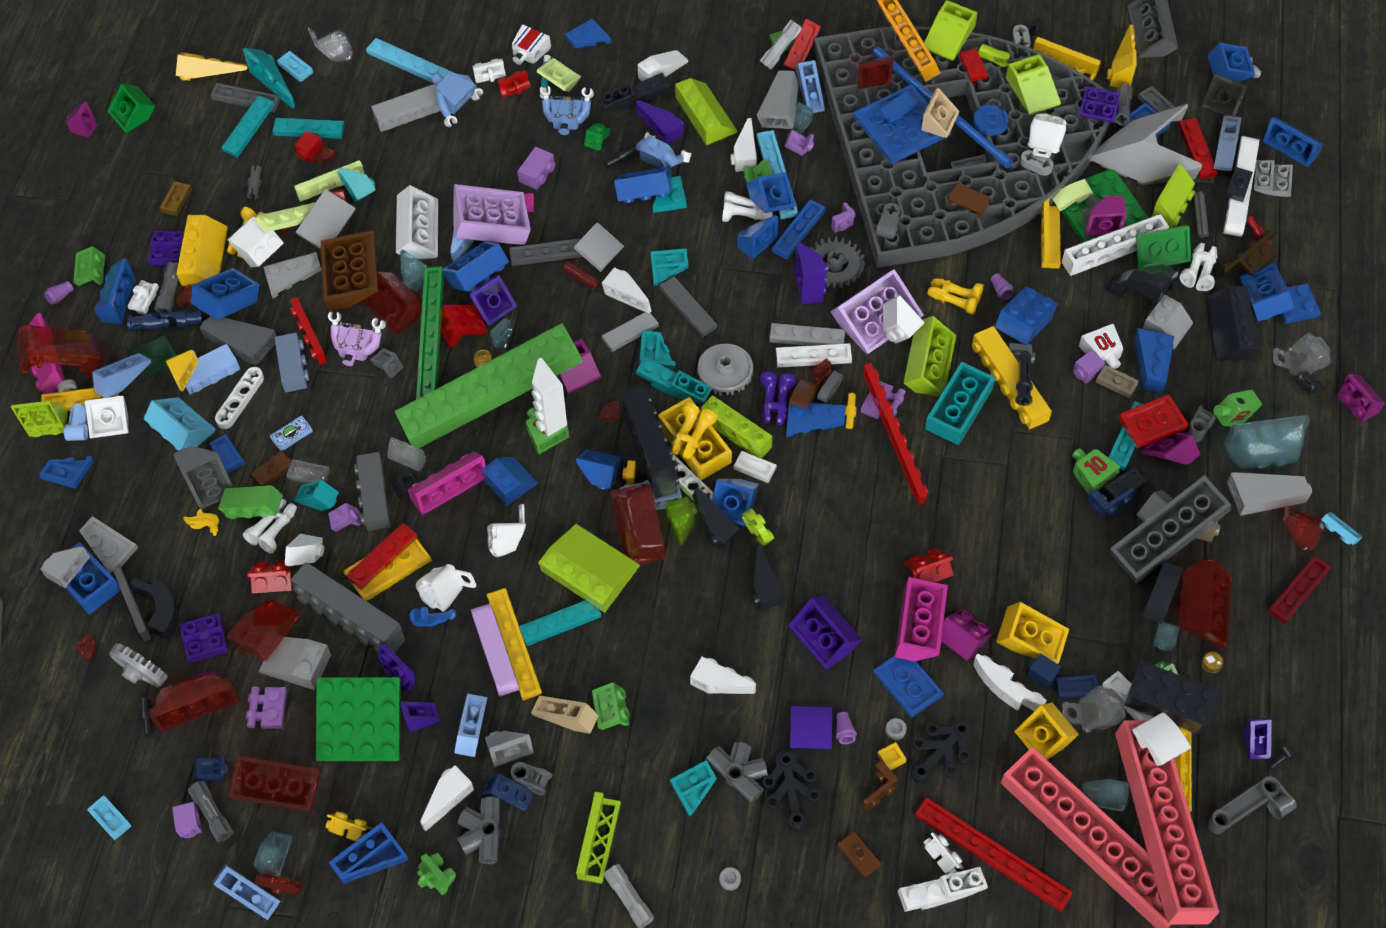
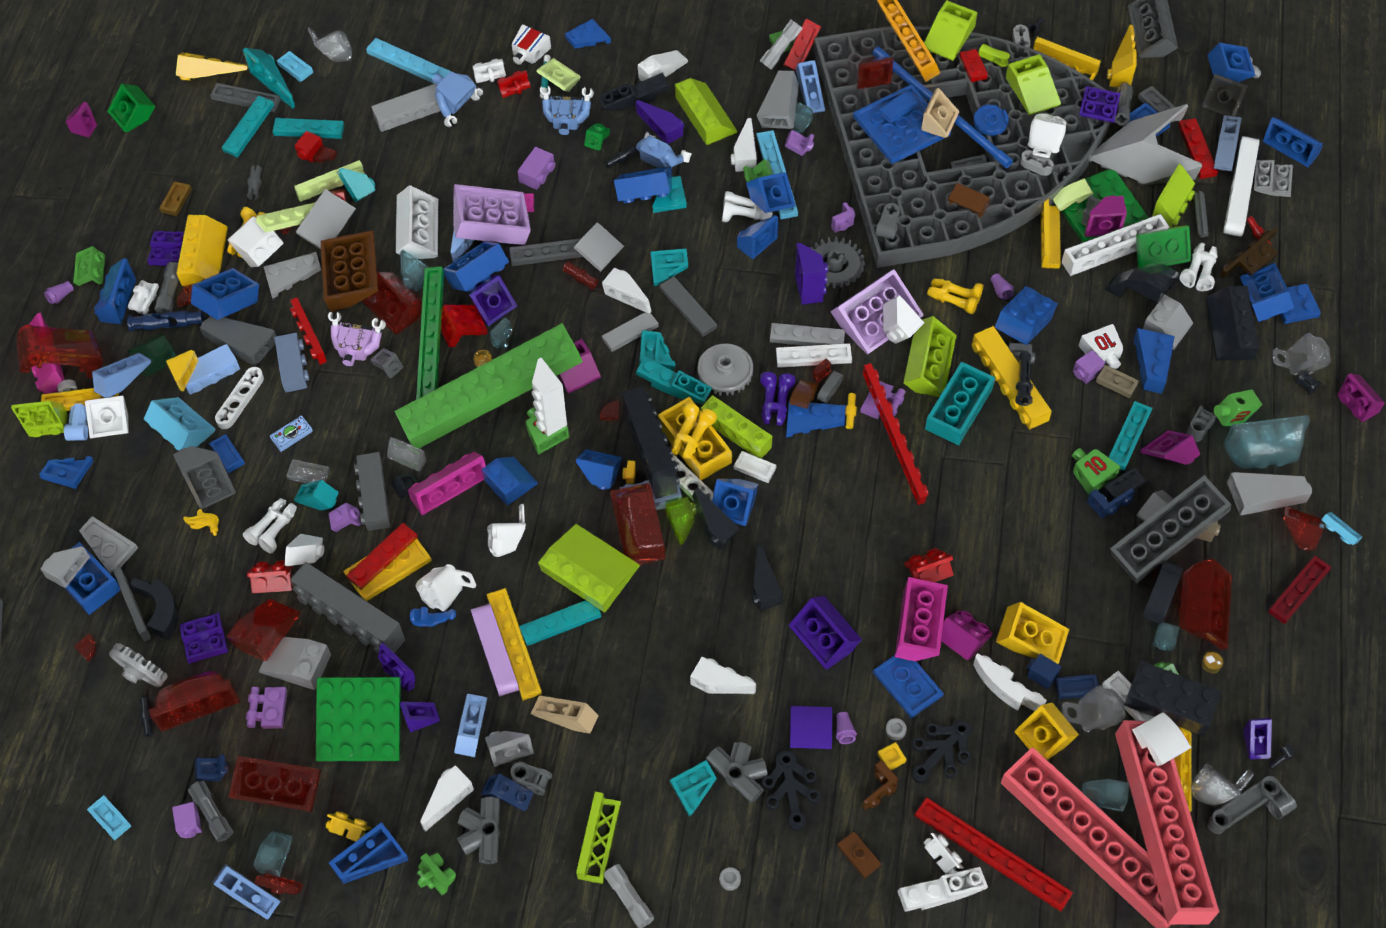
bright green brick [218,485,283,519] -> none
reddish brown plate [251,451,294,486] -> none
bright green bracket [592,682,630,730] -> none
lime plate [742,508,774,546] -> none
blue plate [772,199,825,260] -> none
red plate [1118,395,1189,448] -> none
black plate [1226,167,1253,202] -> none
none -> clear piece [1191,763,1254,806]

